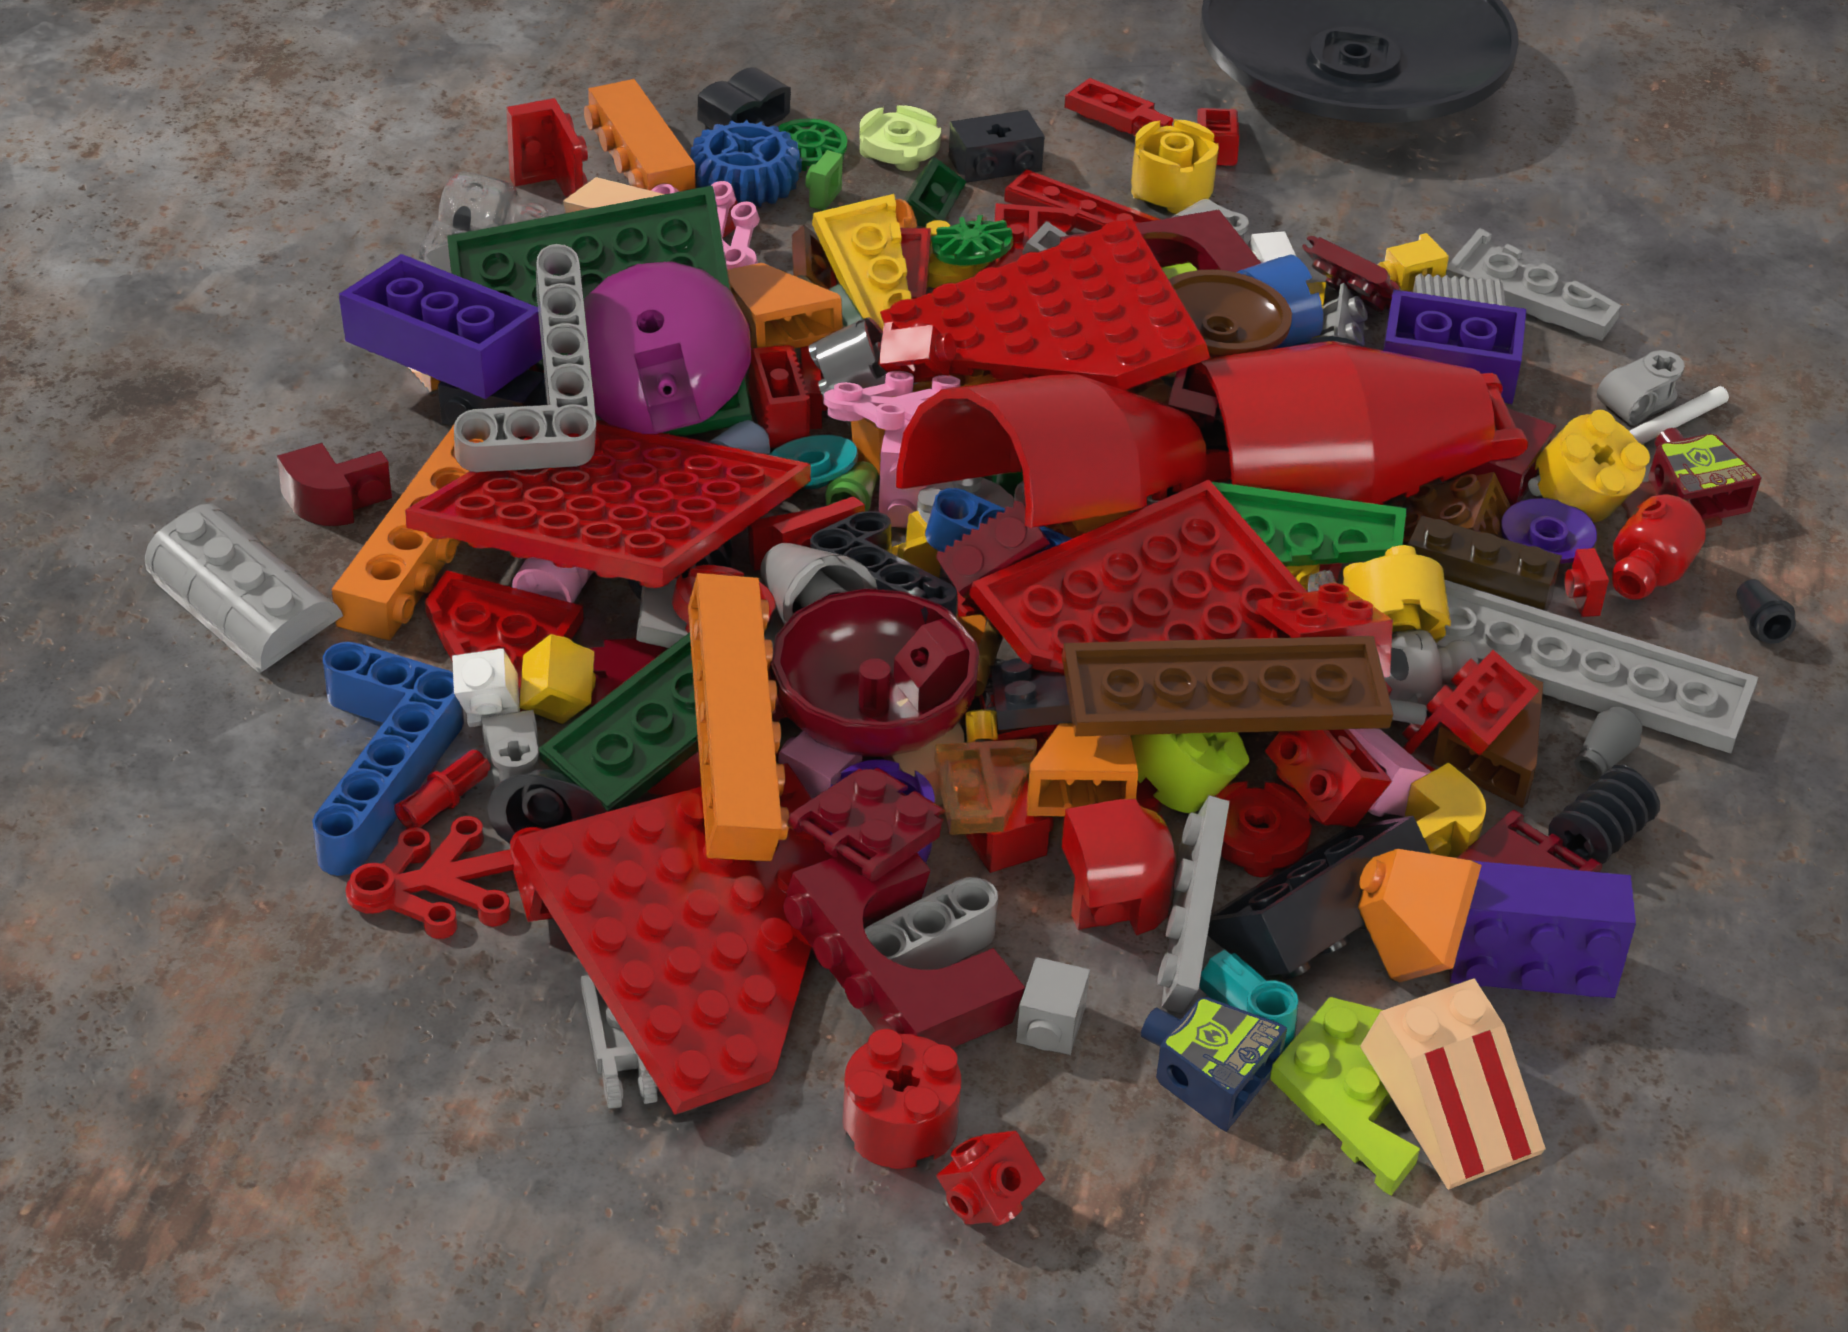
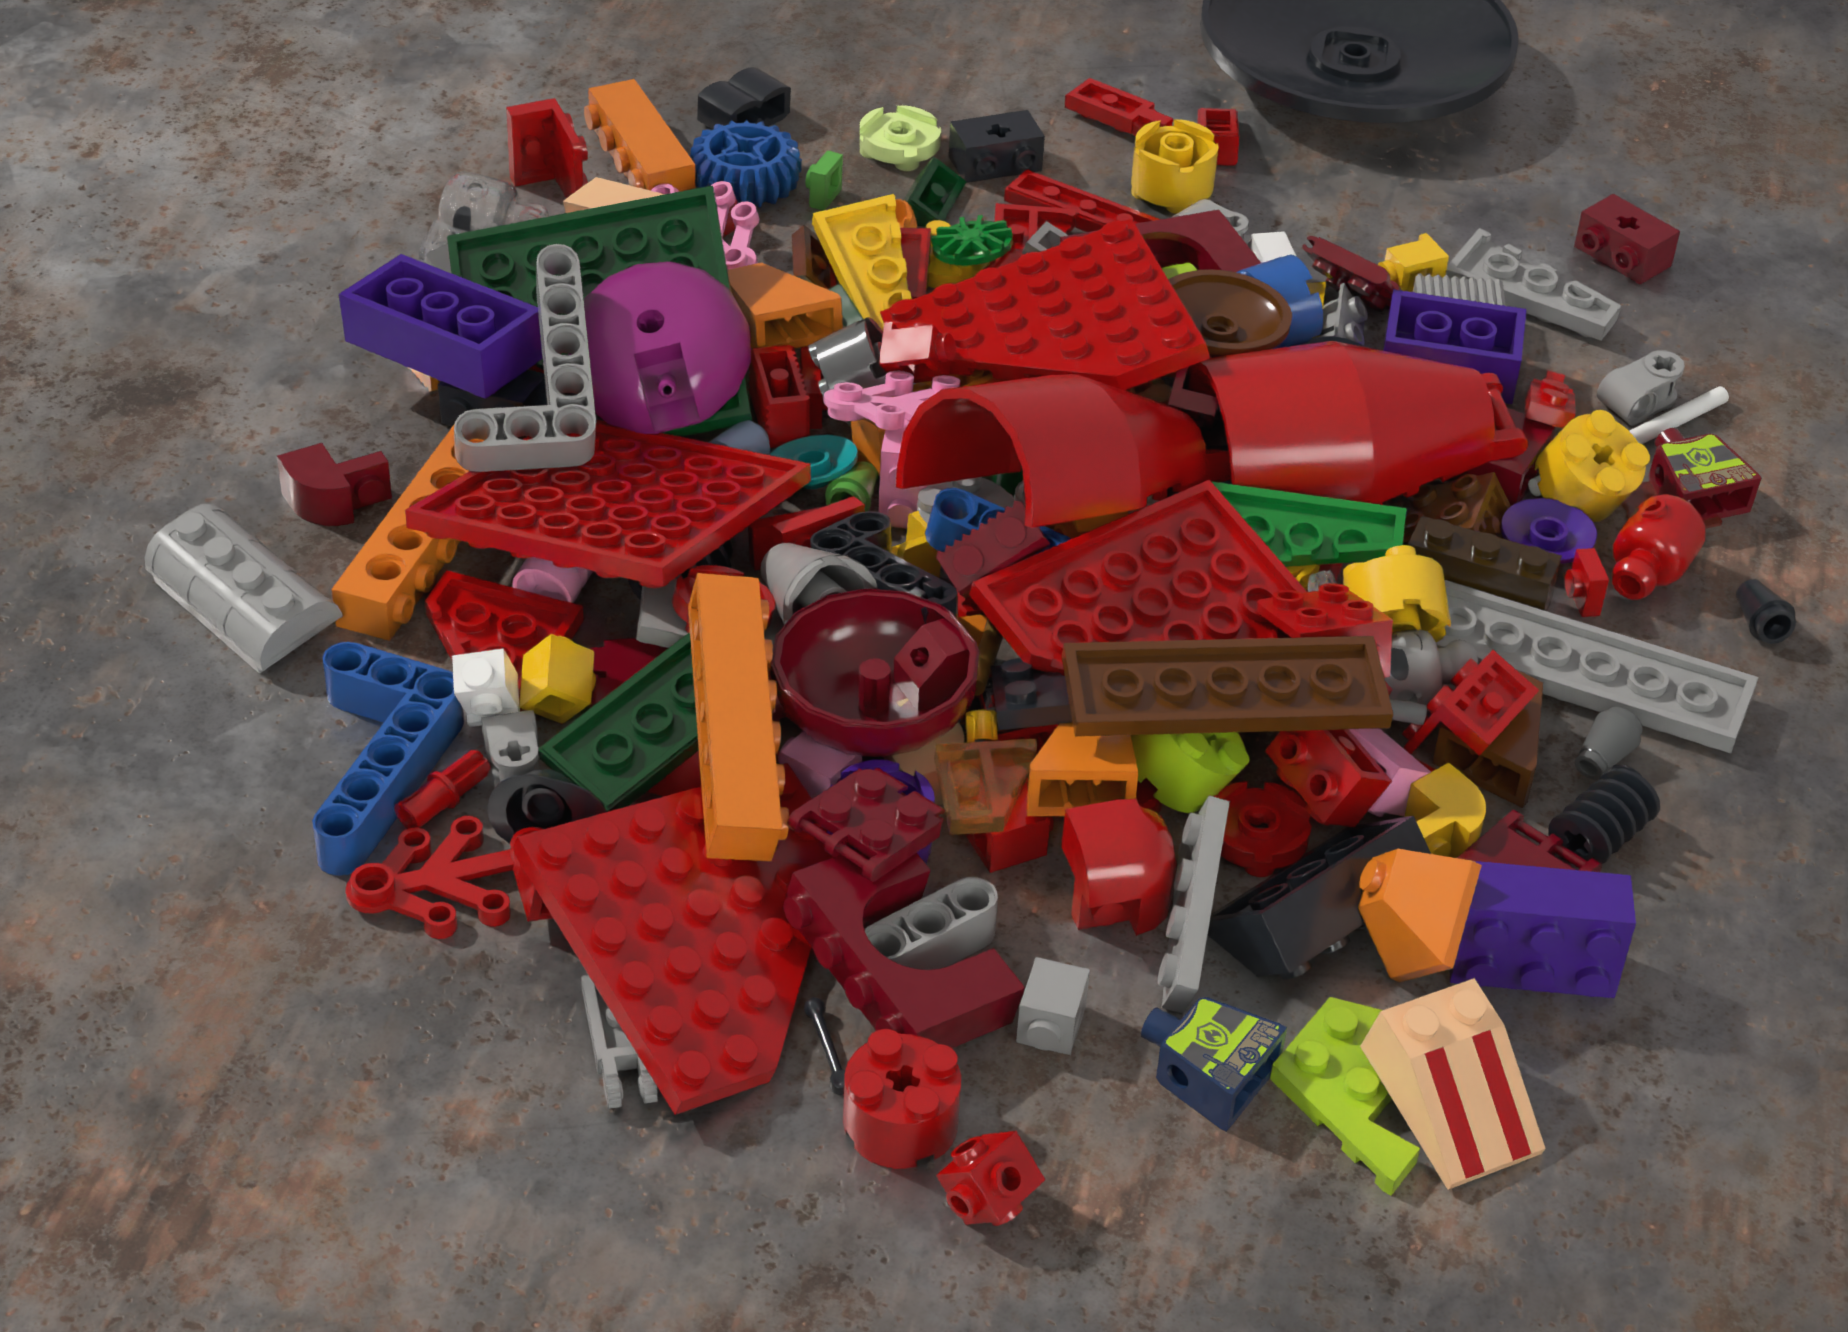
green wheel [778,118,848,171] -> none
teal piece [1199,950,1299,1051] -> none
none -> black hinge [804,997,845,1095]
none -> red hinge [1525,369,1576,429]
none -> dark red brick [1574,194,1680,285]

